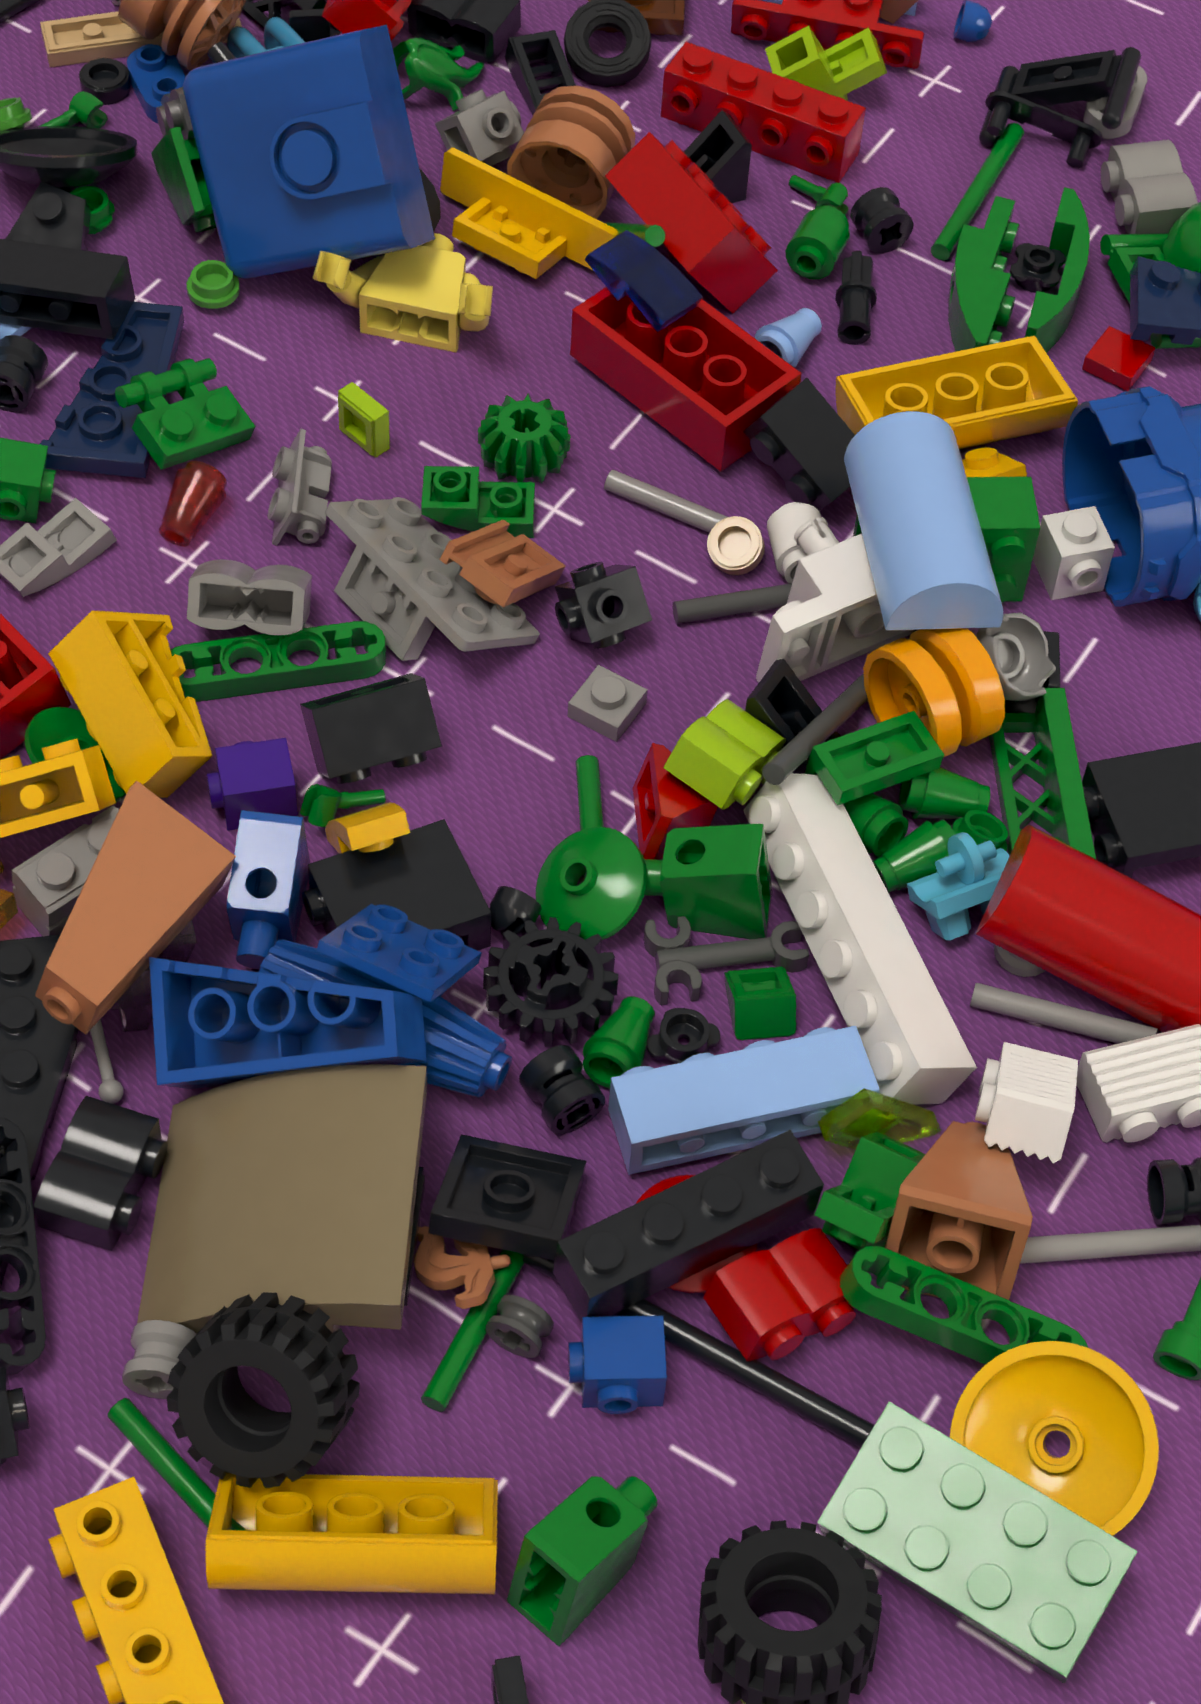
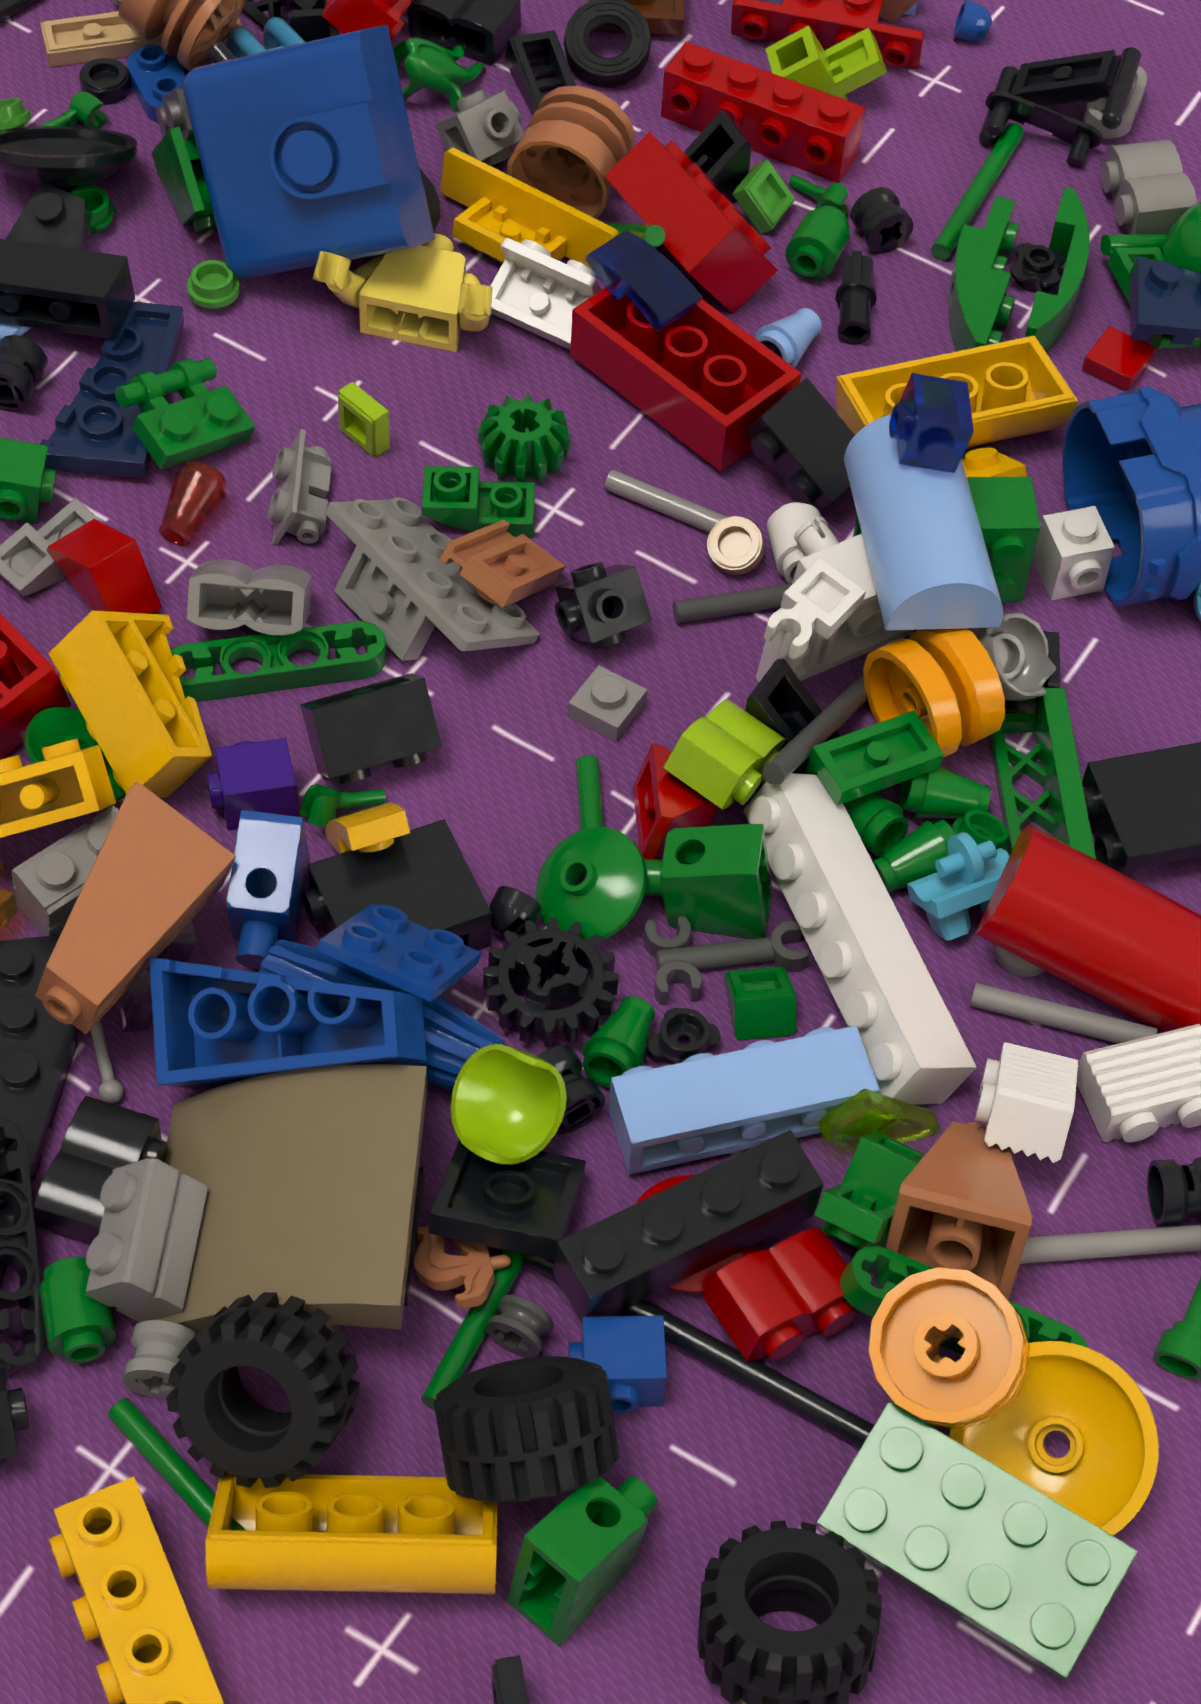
none -> green brick [39,1257,116,1363]
none -> red slope [47,519,162,614]
none -> light grey brick [85,1158,208,1322]
none -> black tyre [434,1356,620,1503]
none -> lime helmet [451,1044,567,1165]
none -> white bracket [490,238,601,349]
none -> bright green tile [732,159,796,234]
none -> white plate [764,557,866,659]
none -> light orange wheel [868,1267,1030,1429]
none -> clear blue brick [889,373,974,473]

